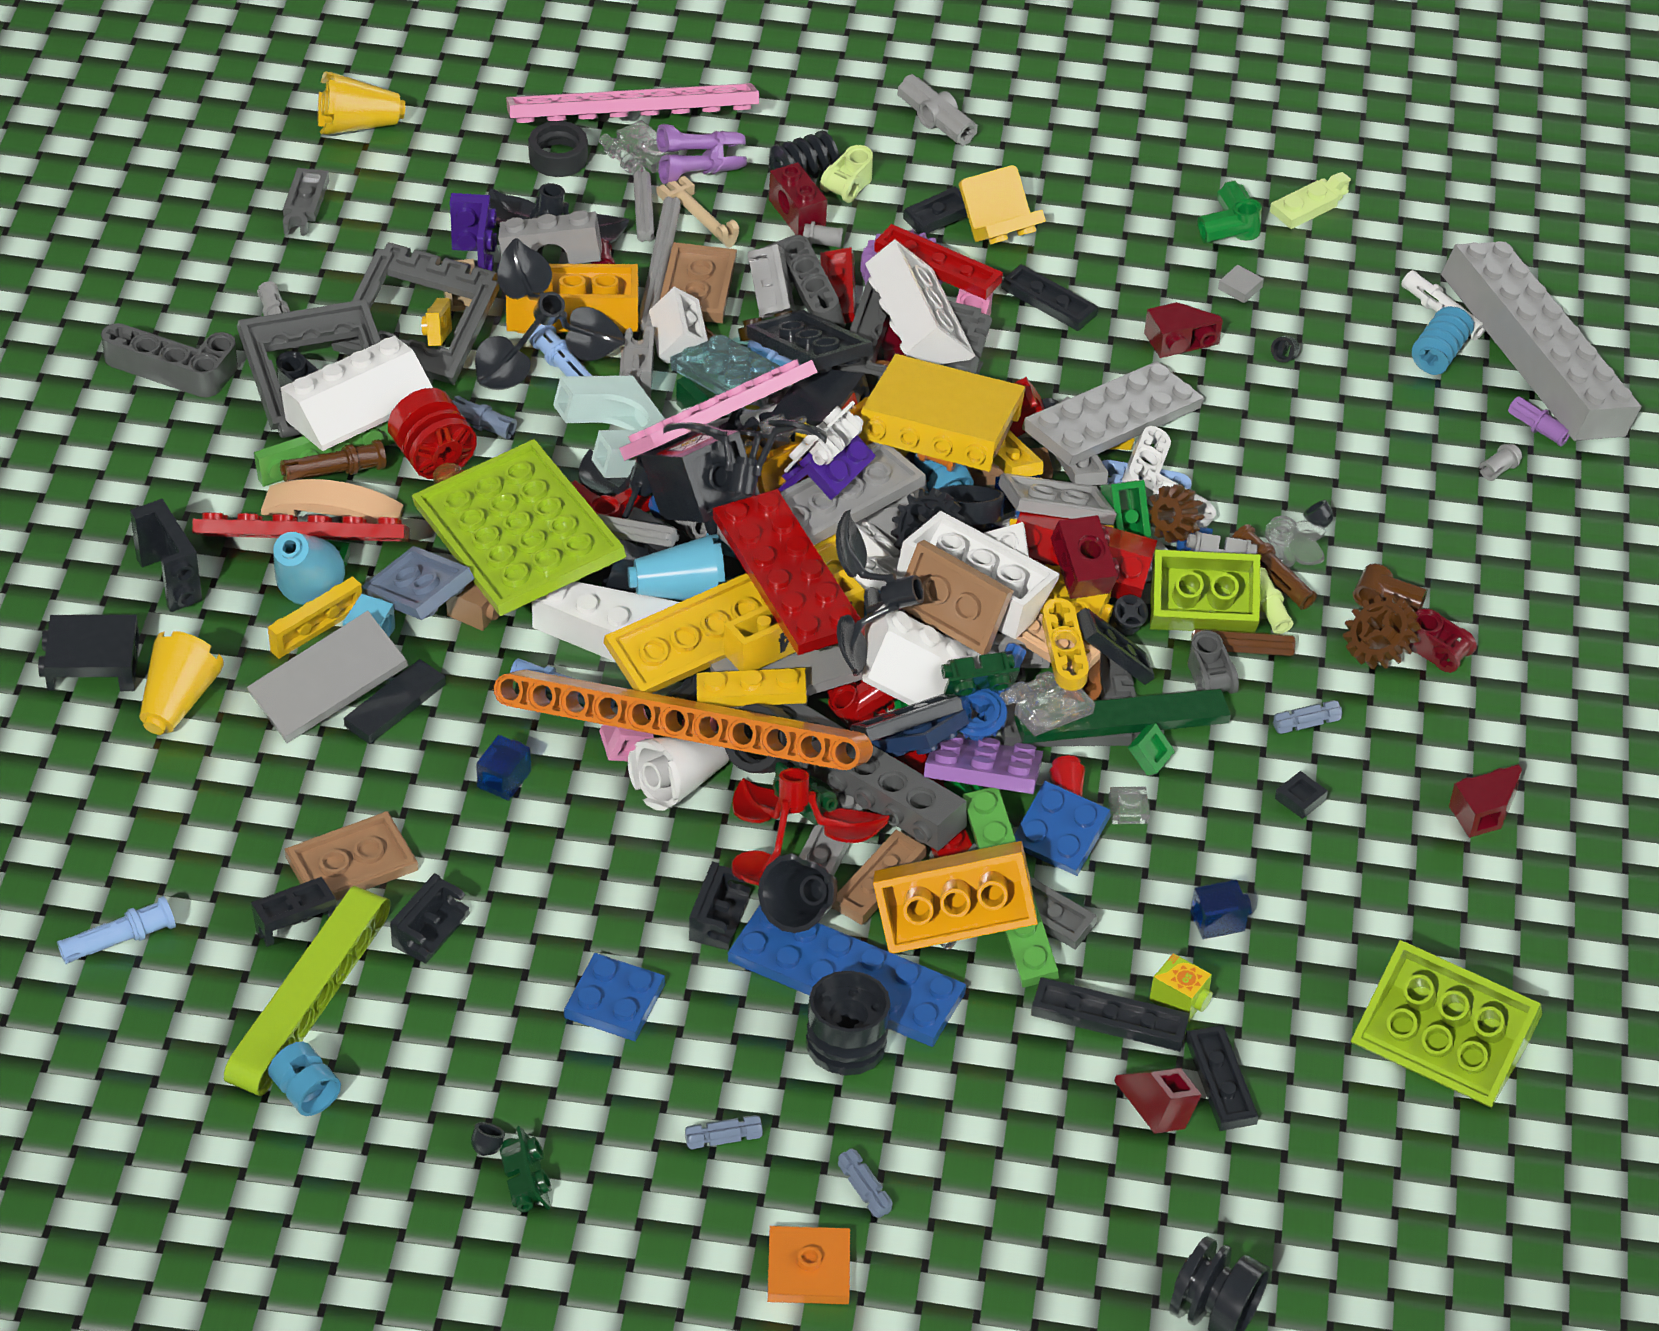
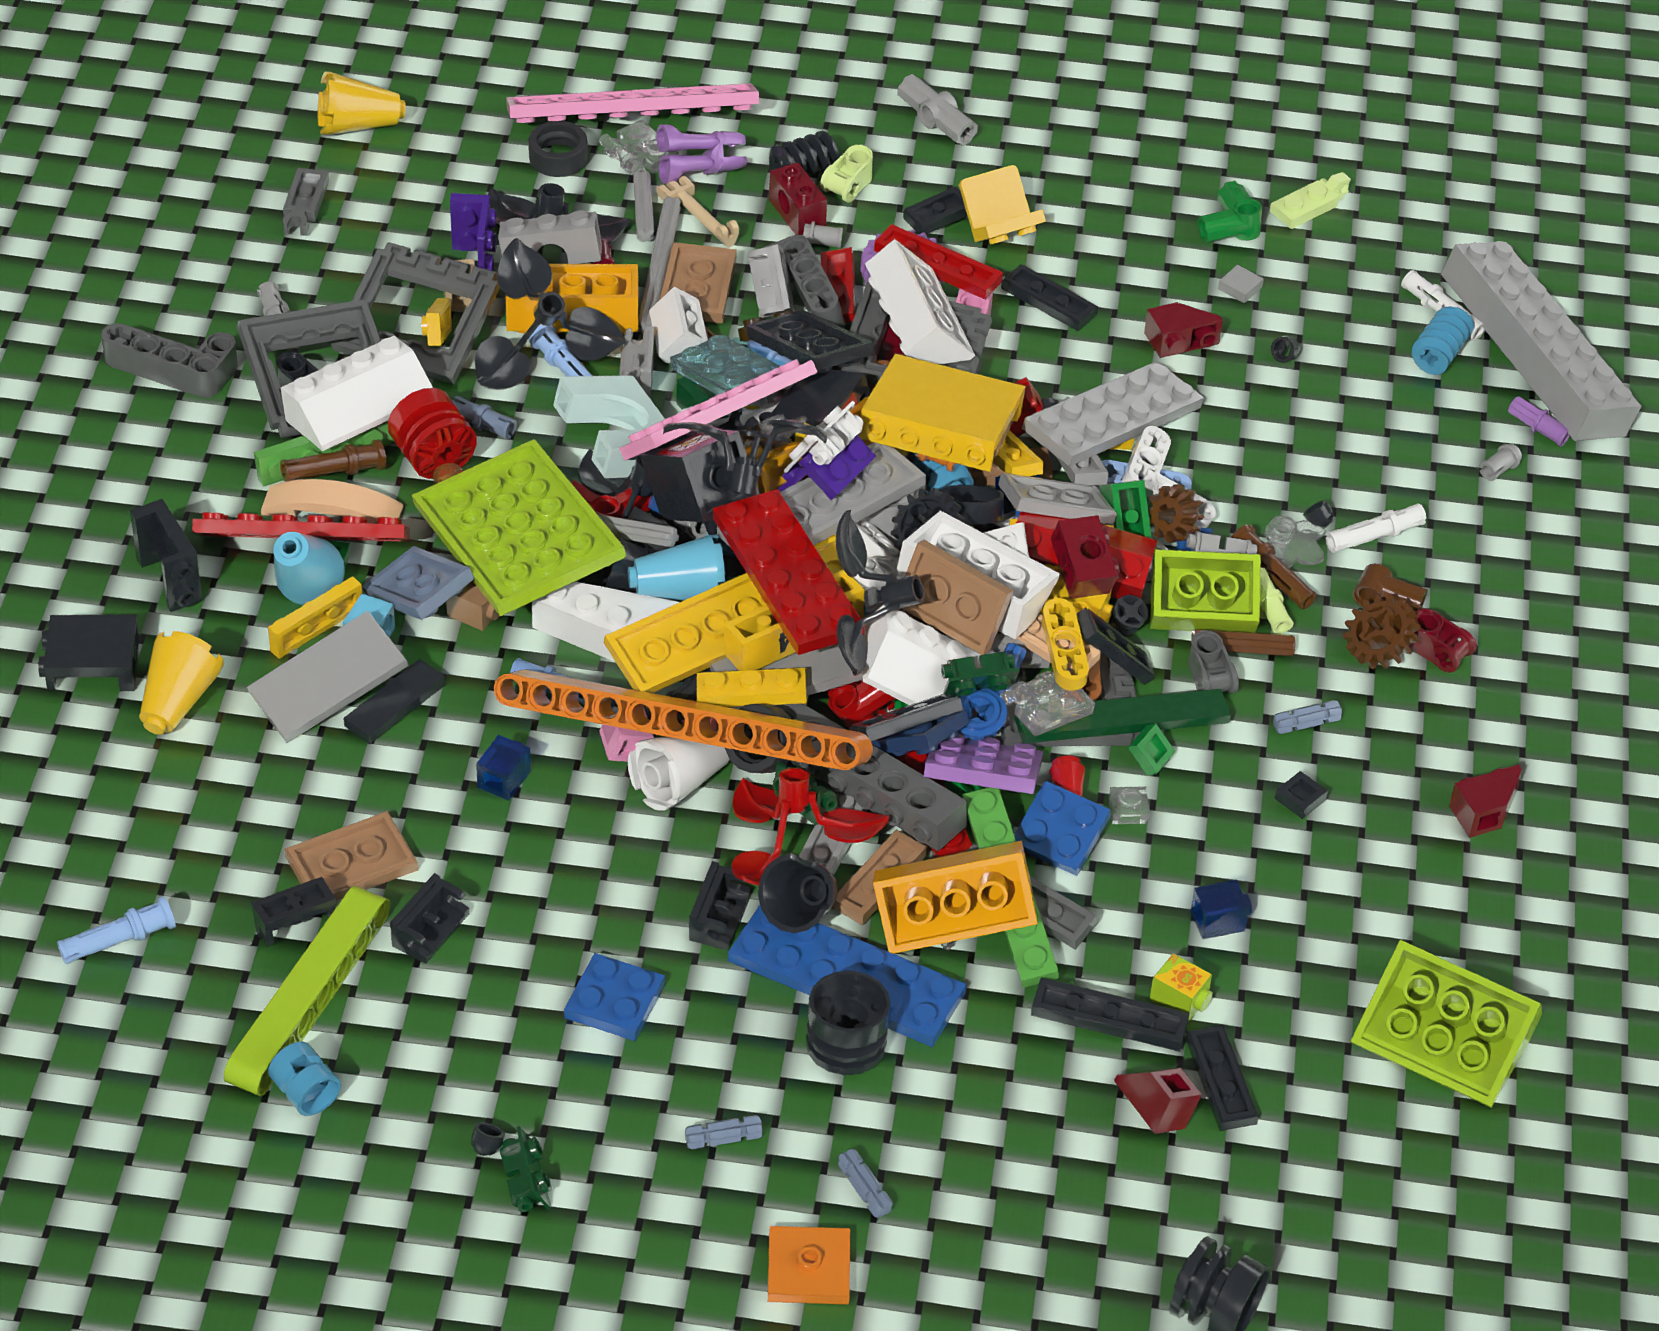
none -> white pin [1325,503,1426,553]

